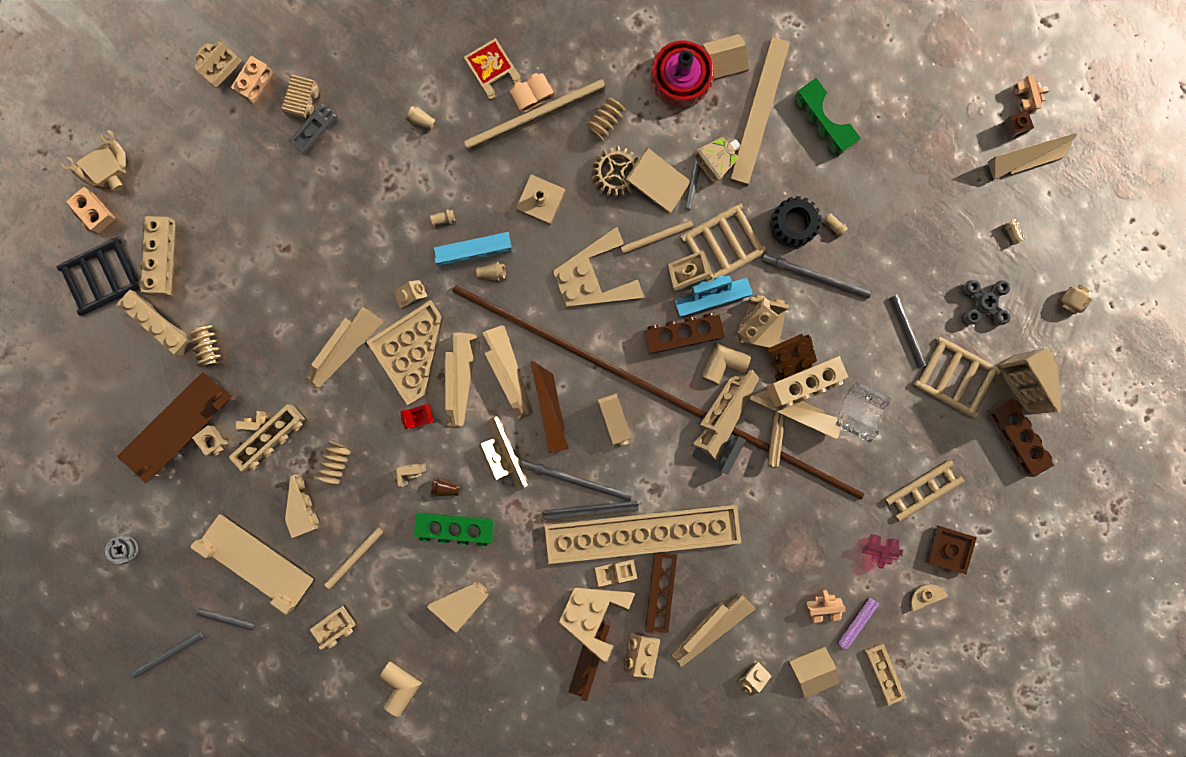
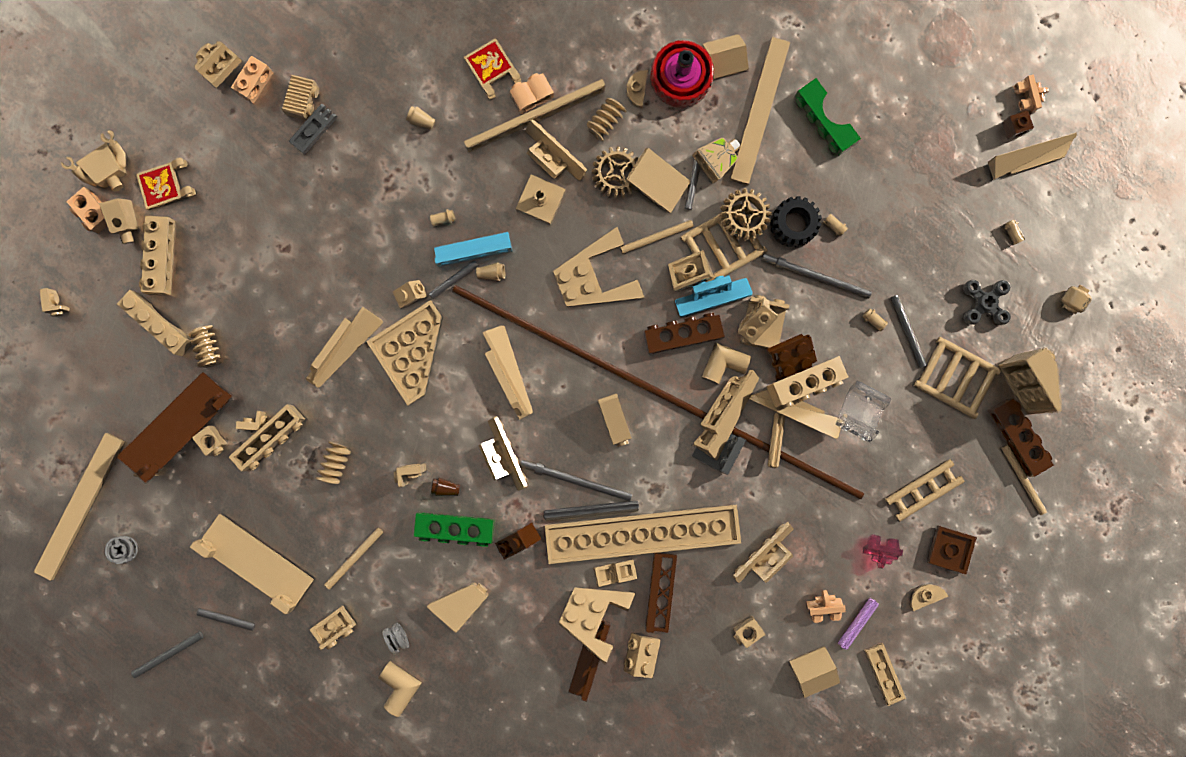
black bar [56,236,140,316] -> none
tan slope [285,475,319,538] -> none
red bracket [400,404,434,430] -> none
tan wedge [445,333,477,427] -> none
reddish brown wedge [531,361,569,453] -> none
tan wedge [670,593,755,666] -> none
tan bracket [737,662,771,696] -> none
none -> tan tile [34,433,125,581]
none -> tan bracket [39,288,69,316]
none -> tan torso [99,198,138,244]
none -> flag [136,158,196,210]
none -> light grey wheel [383,623,409,655]
none -> flat silver bar [428,260,479,299]
none -> reddish brown slope [495,522,541,560]
none -> tan bracket [525,119,587,181]
none -> tan plate [627,70,648,109]
none -> tan gear [719,188,772,240]
none -> tan bracket [733,522,793,583]
none -> tan brick [733,616,766,648]
none -> tan pin [862,308,888,332]
none -> tan bar [1001,444,1047,515]

